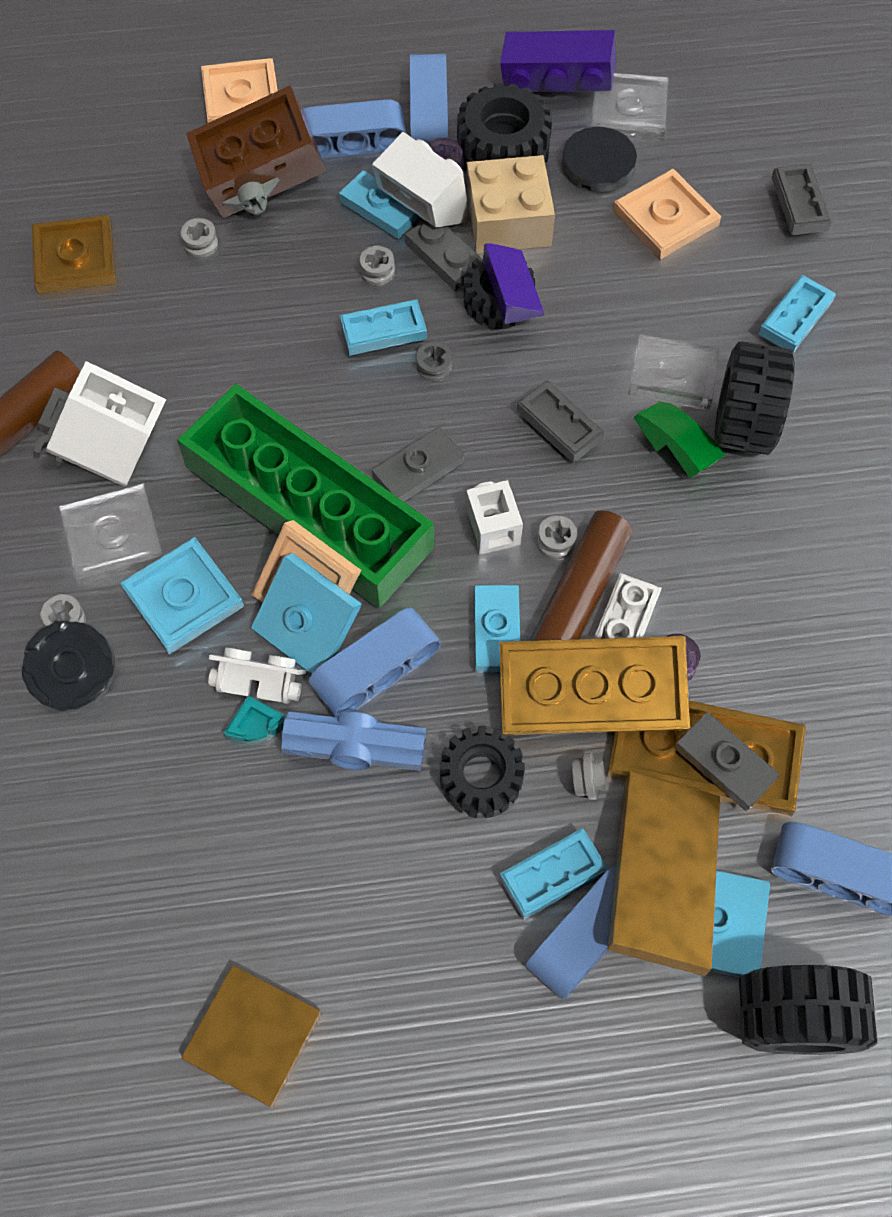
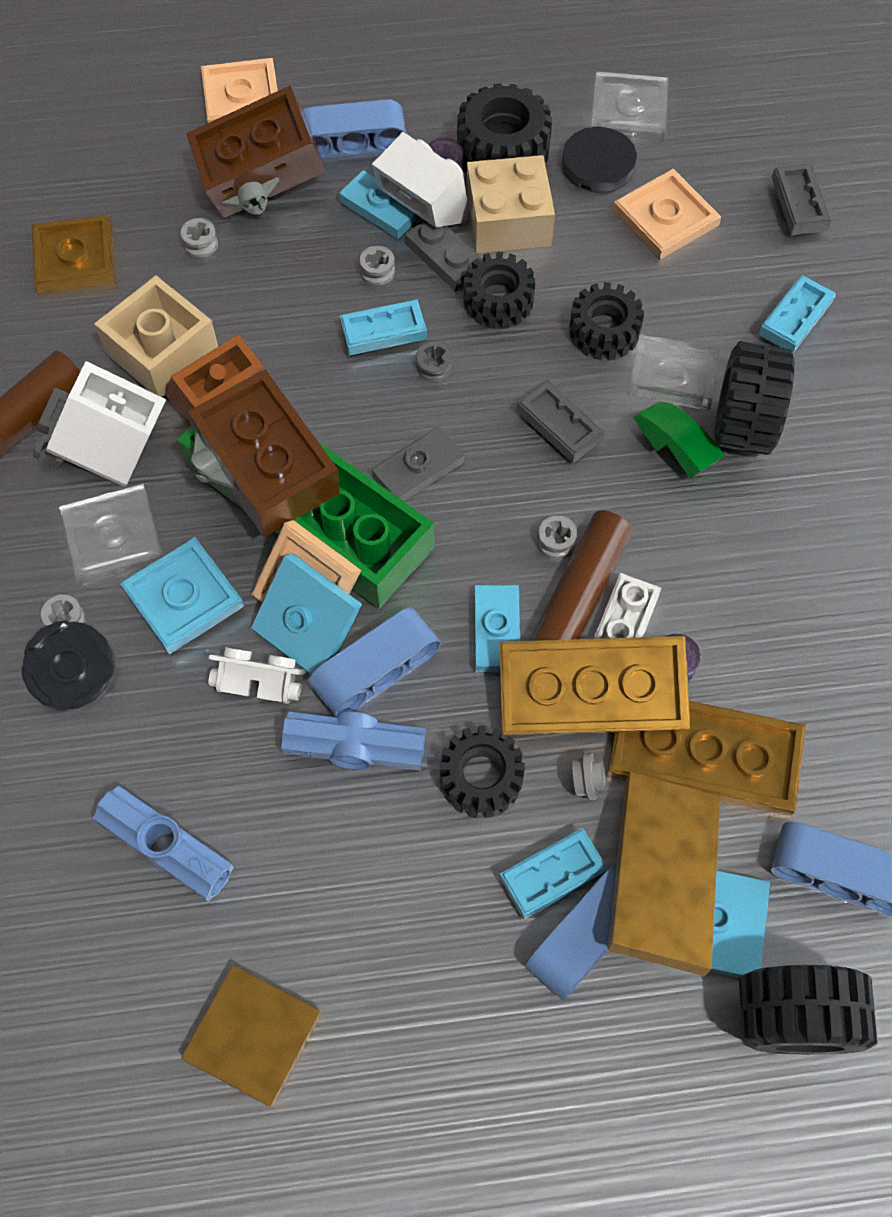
teal tile [223,696,287,744] -> none
medium blue beam [410,54,448,143] -> none
white brick [466,480,523,554] -> none
dark purple slope [483,243,544,324] -> none
dark purple brick [500,30,617,92] -> none
dark grey plate [675,712,780,812] -> none
none -> medium blue piece [92,785,234,902]
none -> tan brick [94,275,218,397]
none -> dark orange brick [166,334,264,427]
none -> reddish brown piece [188,369,339,538]
none -> black tyre [569,282,644,360]

